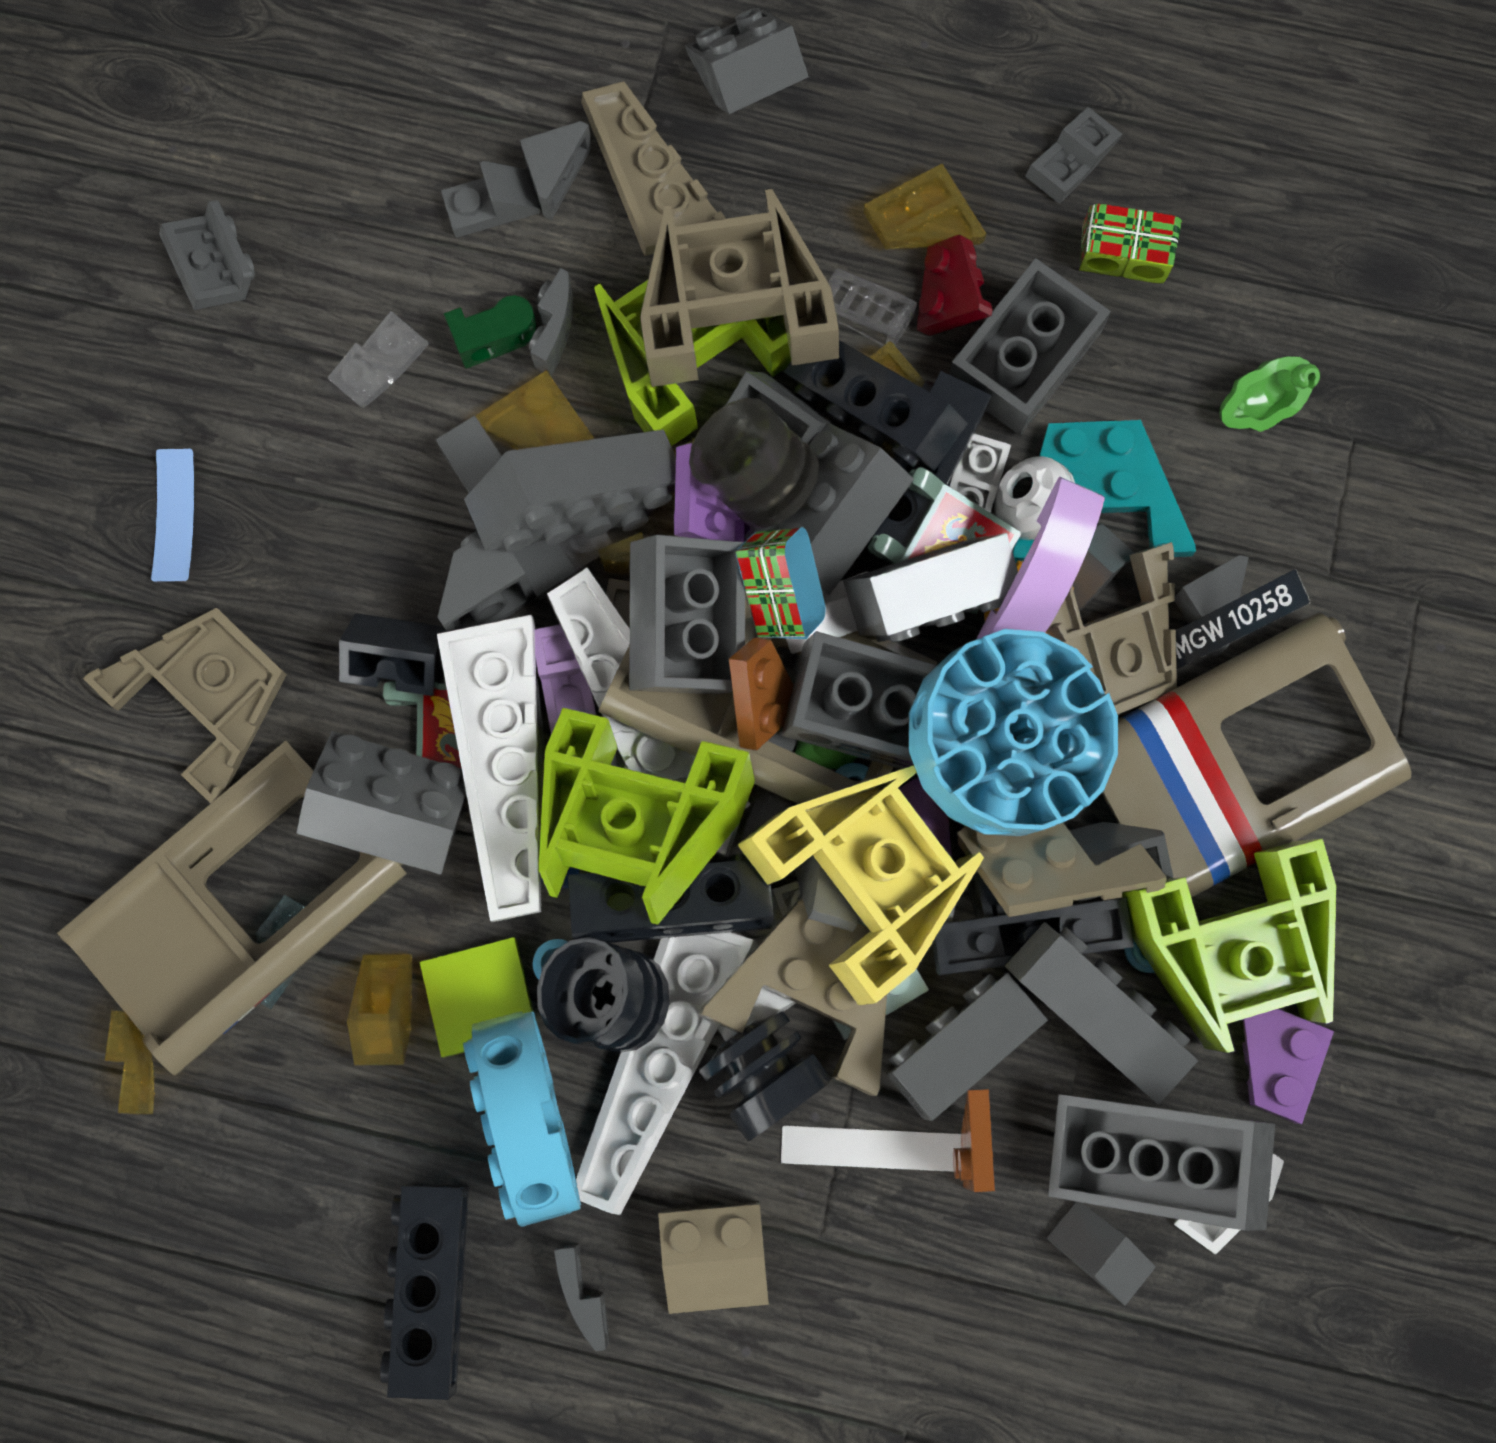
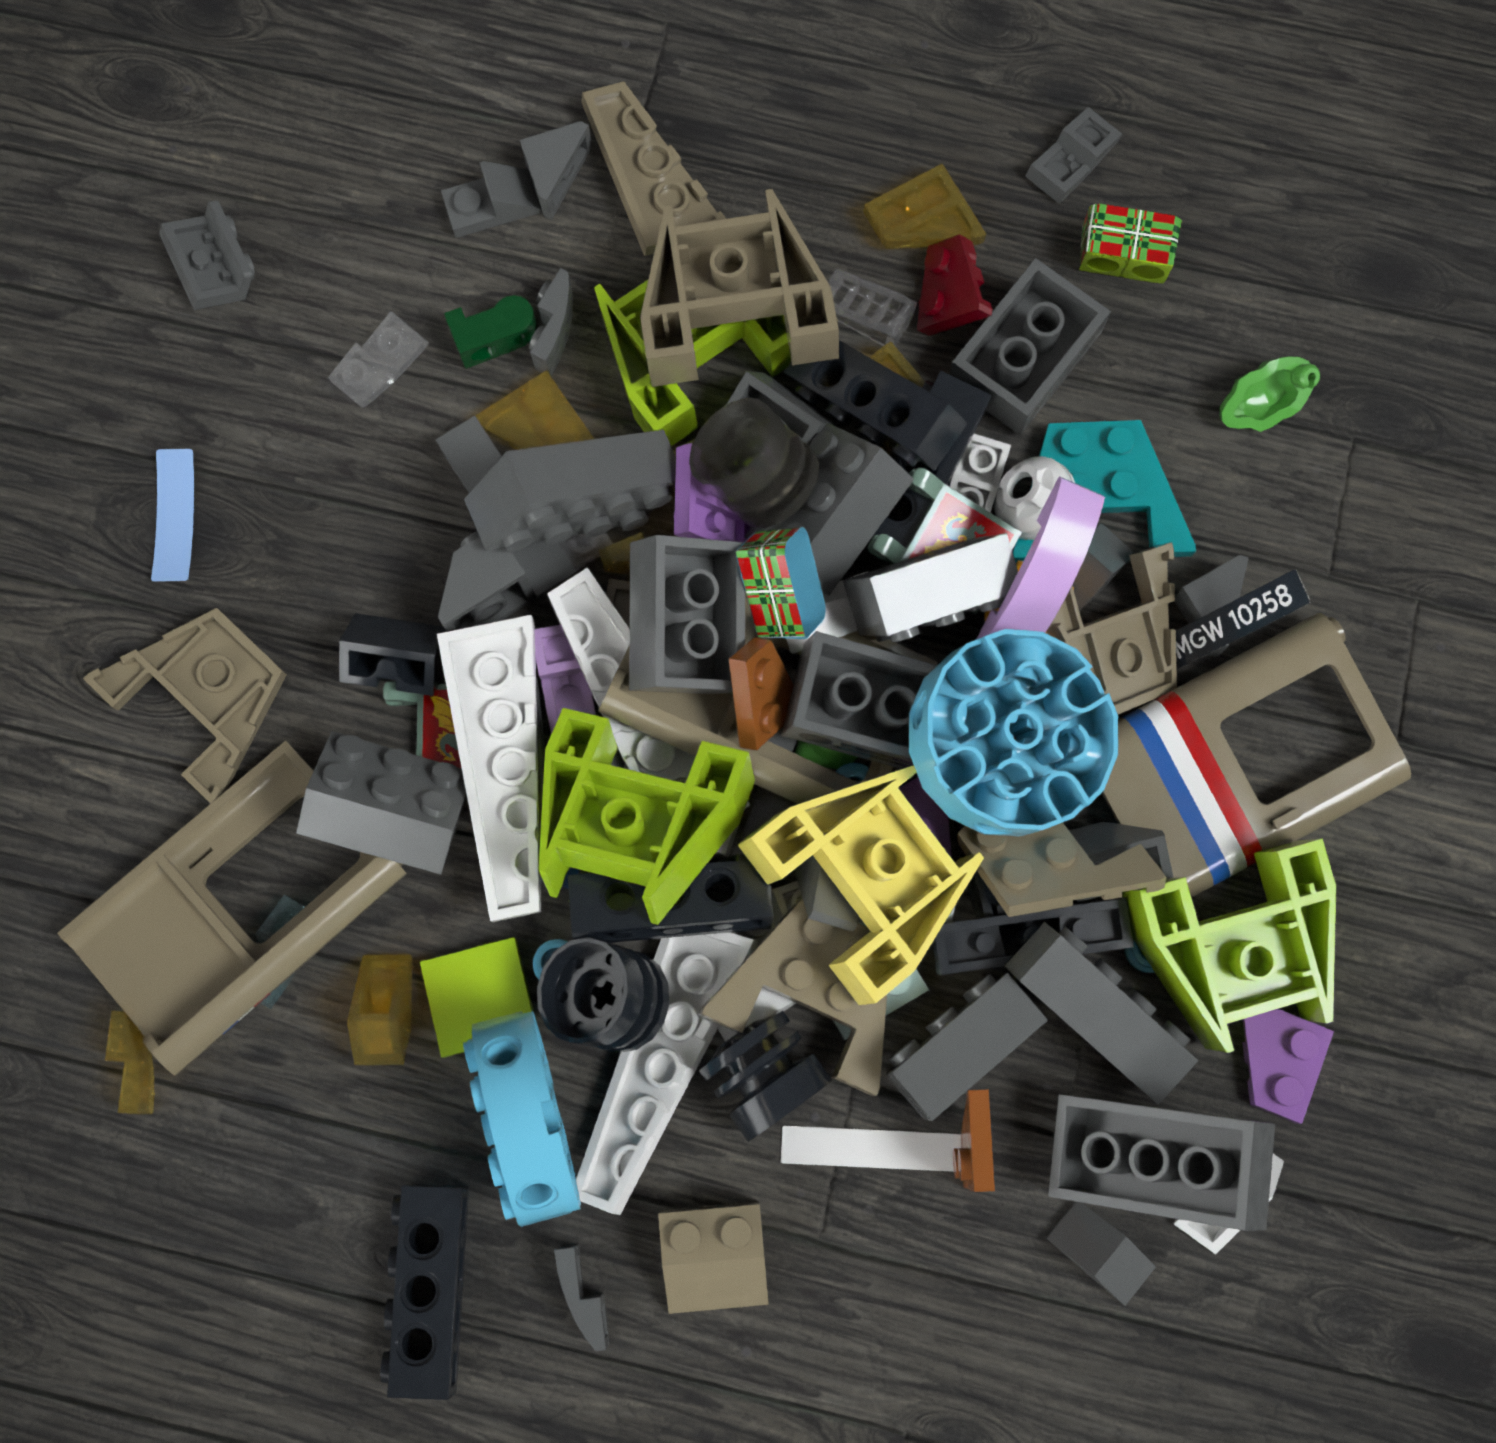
dark grey slope [685,8,809,114] -> none

